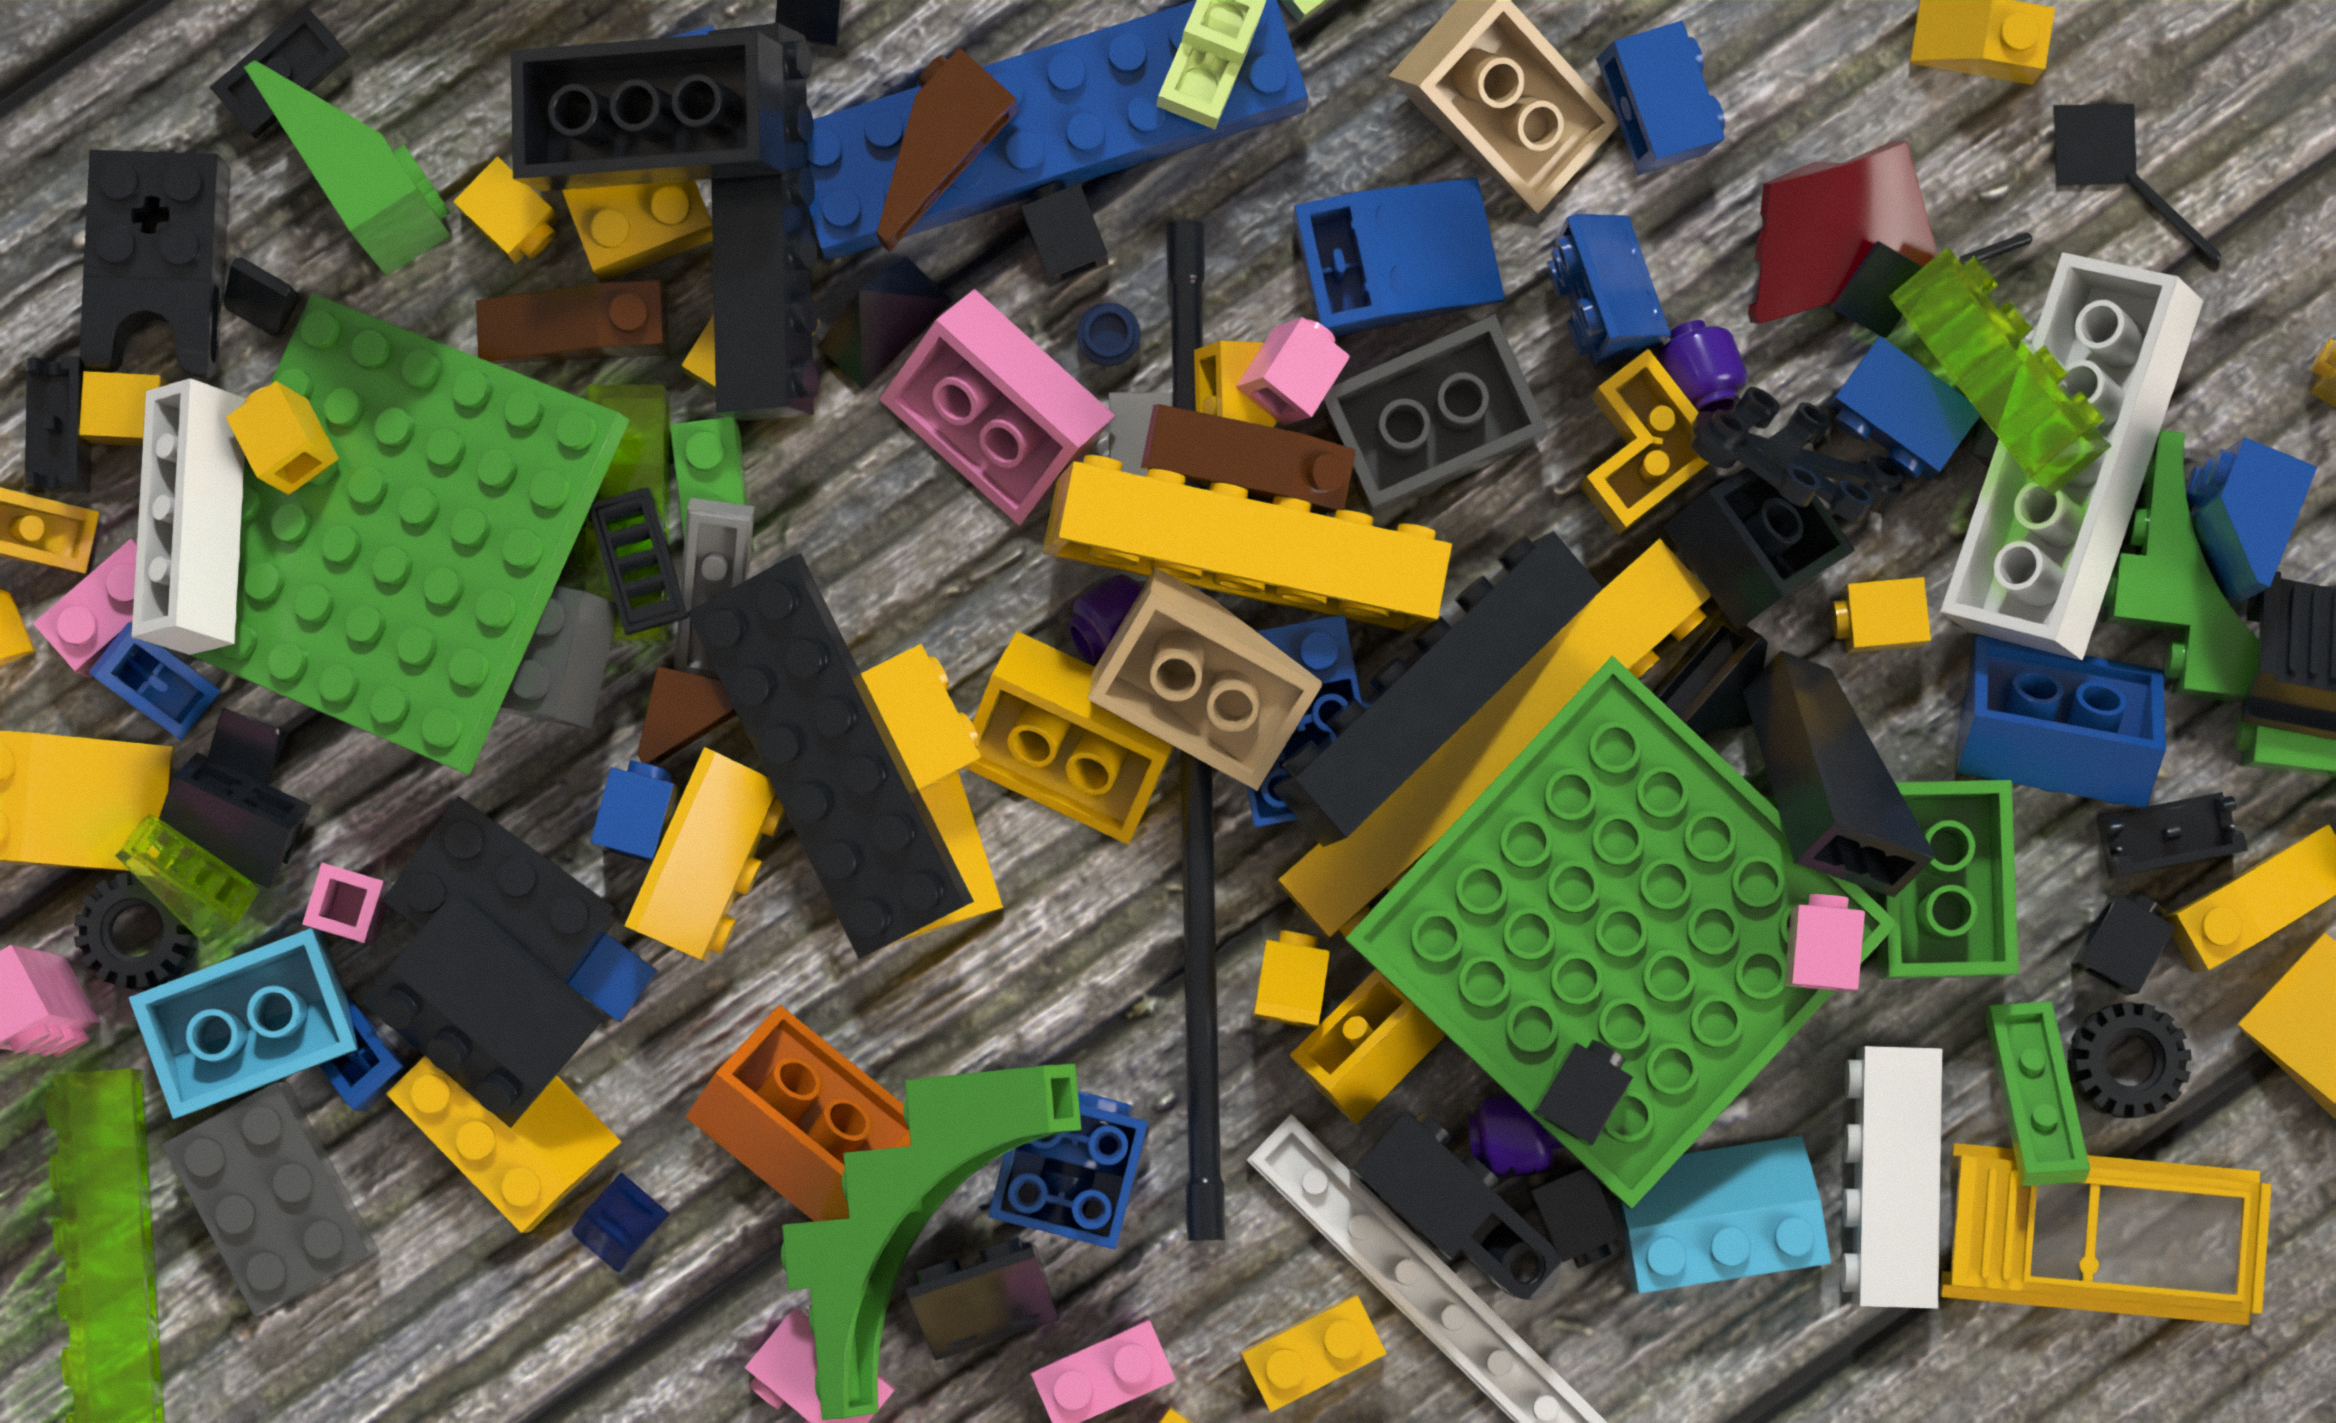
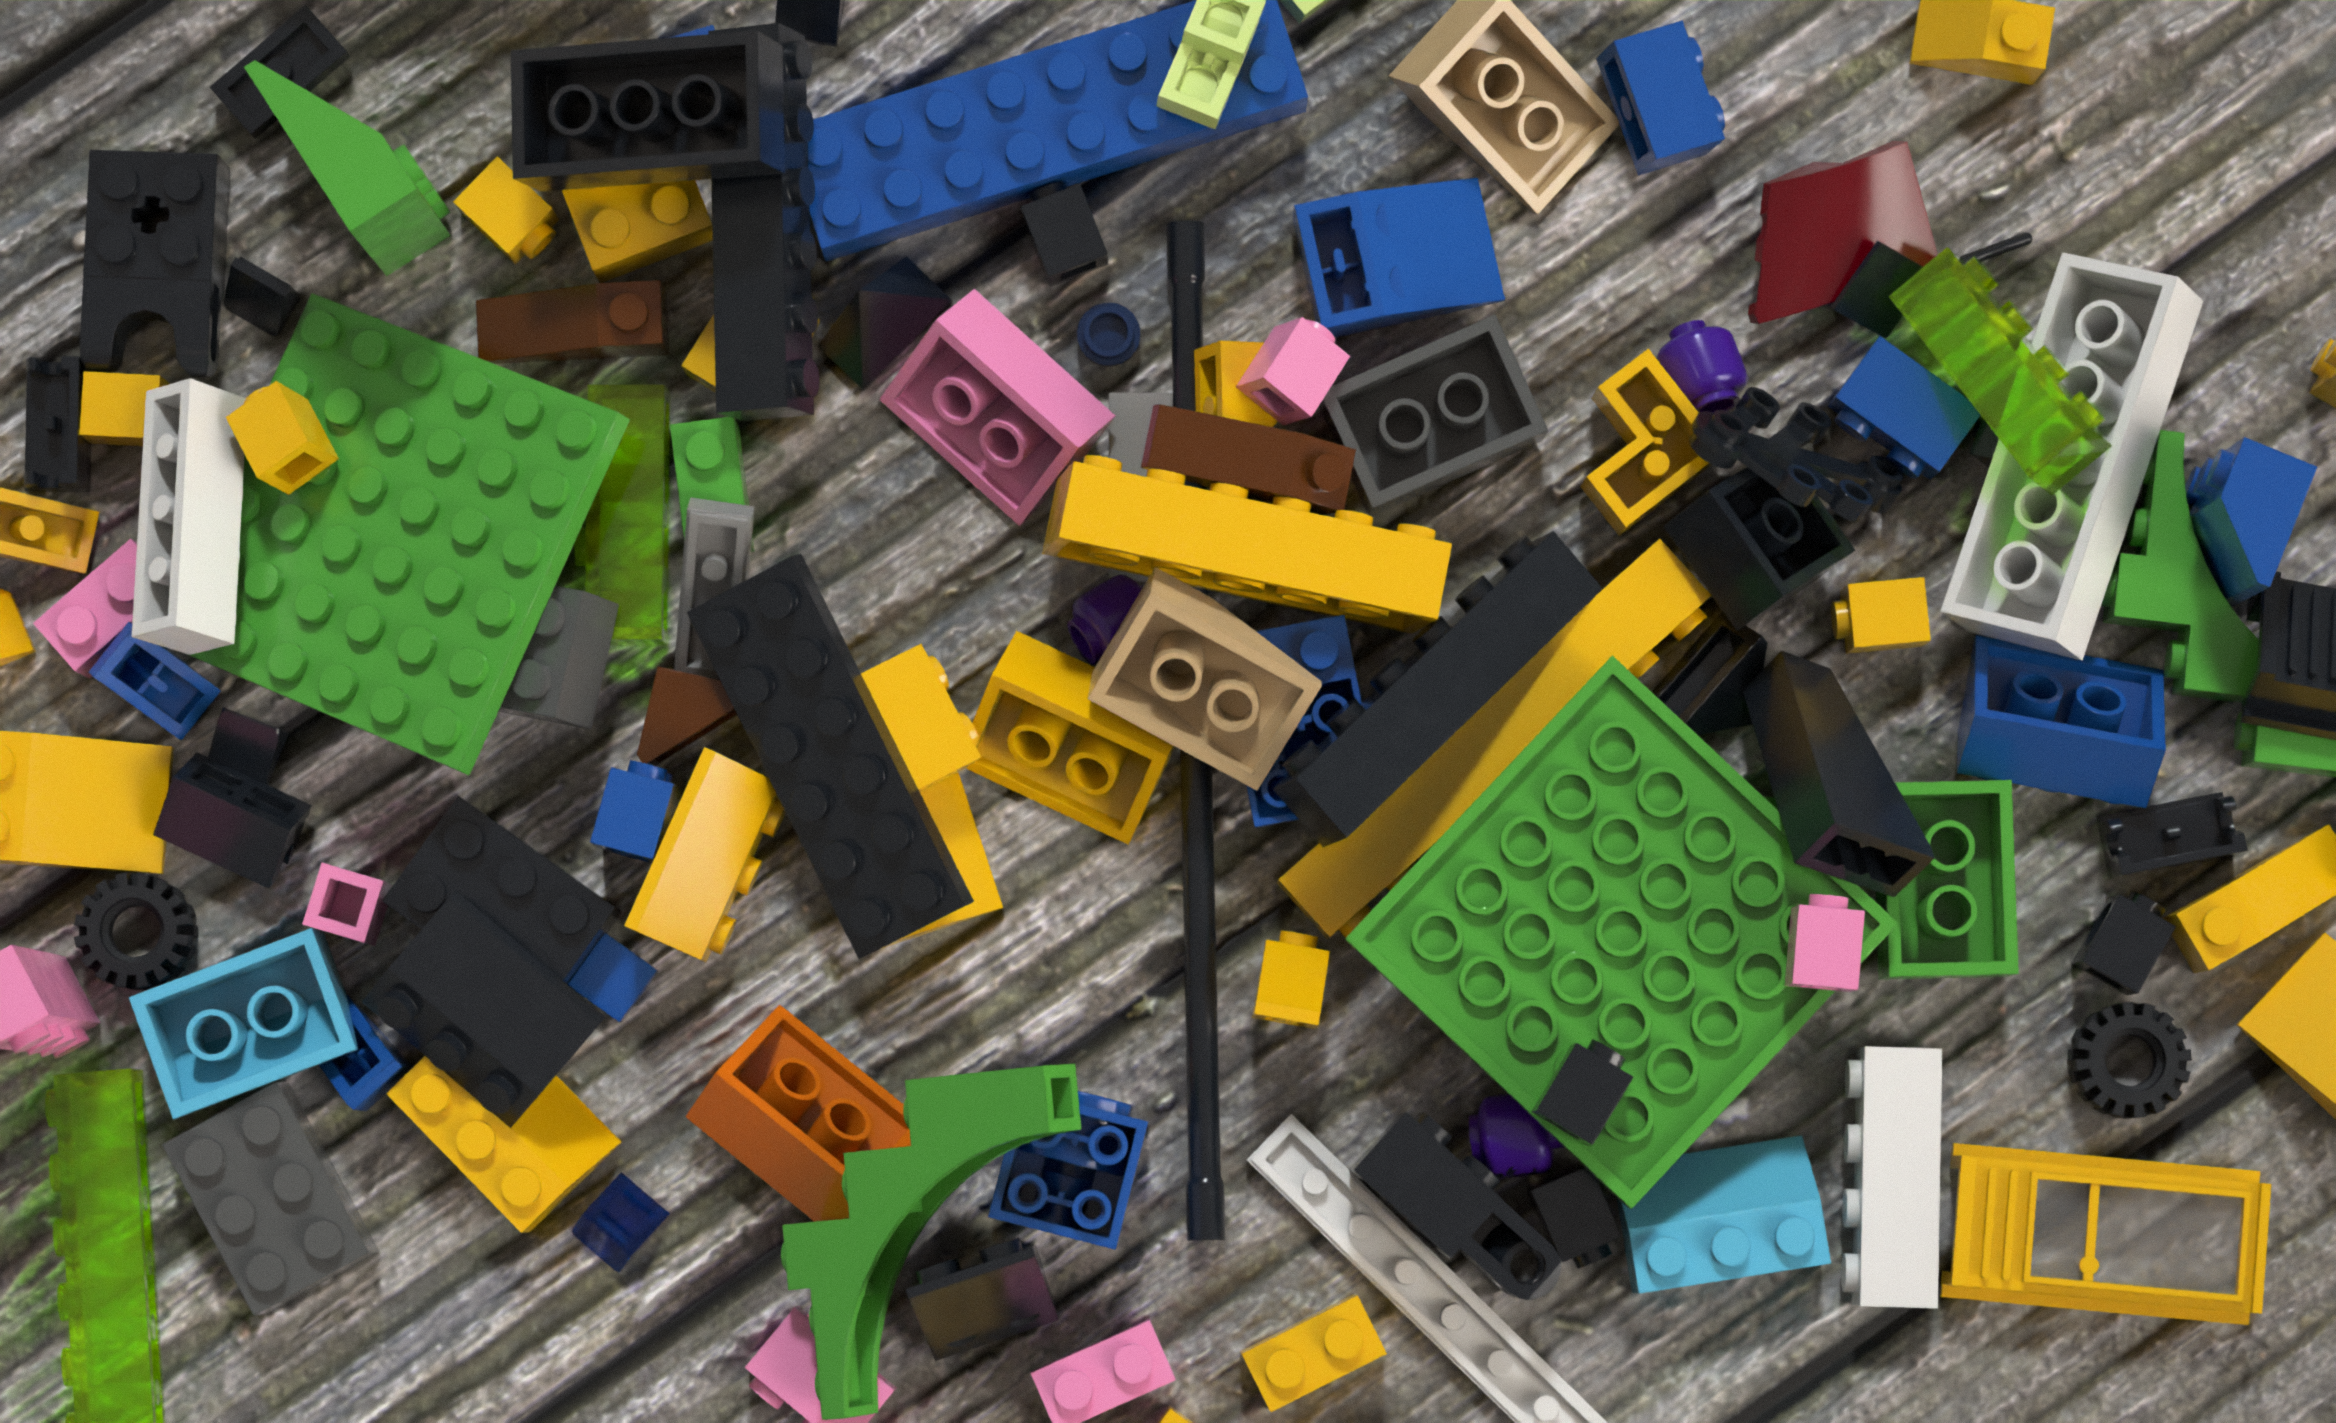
clear neon green slope [115,813,260,945] -> none
black slope [589,487,688,636] -> none
reddish brown slope [877,48,1018,252] -> none
yellow brick [1290,969,1446,1125] -> none
blue slope [1546,214,1671,369] -> none
bright green plate [1985,1001,2090,1186] -> none
black piece [2053,104,2221,263] -> none

